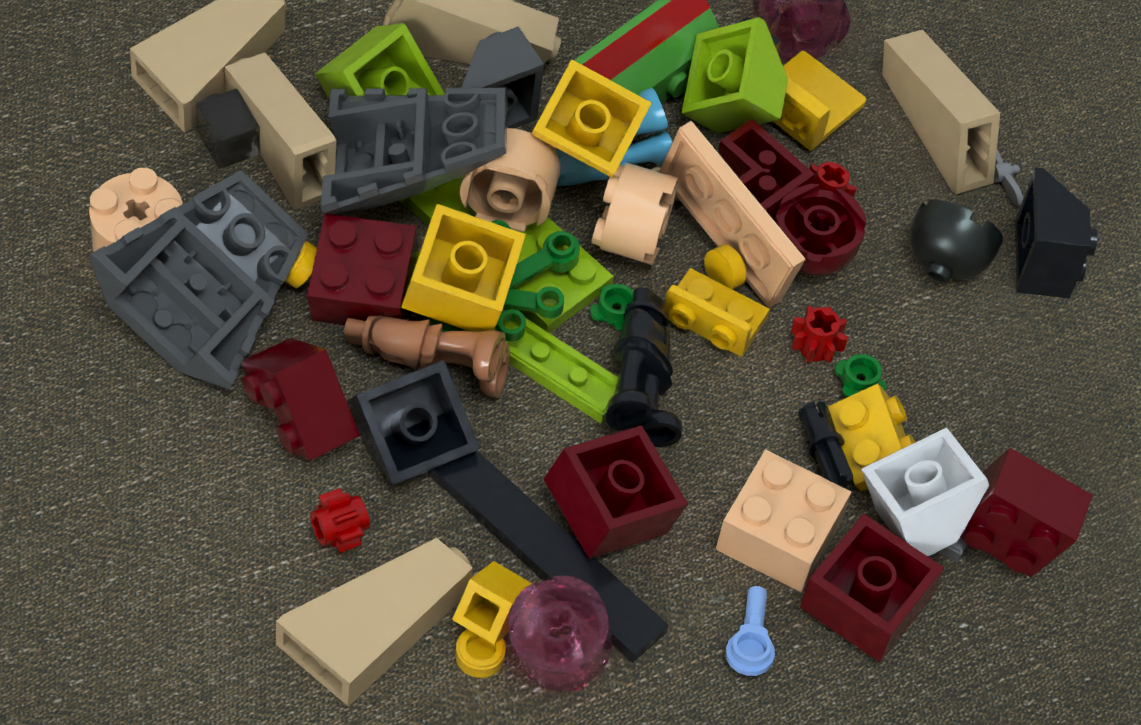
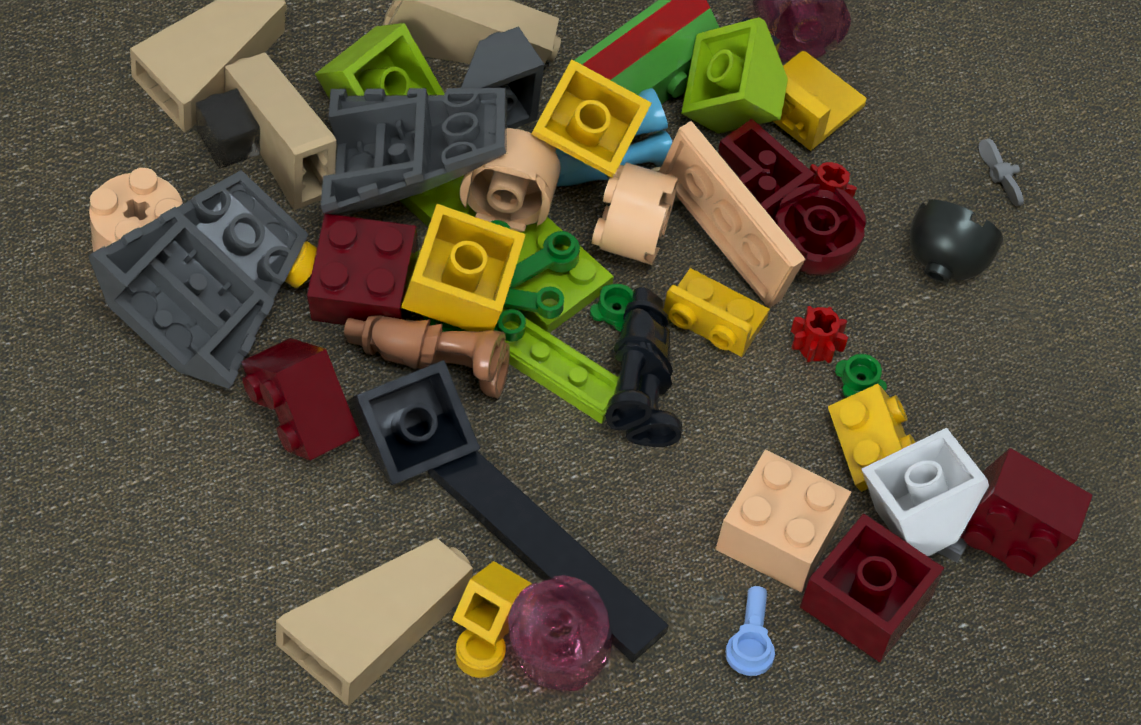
red gear [310,488,370,553] -> none
dark red brick [544,425,688,559] -> none
yellow tile [704,244,746,290] -> none
black axle [798,401,853,487] -> none
tan slope [882,29,1000,195] -> none
black slope [1015,167,1097,298] -> none

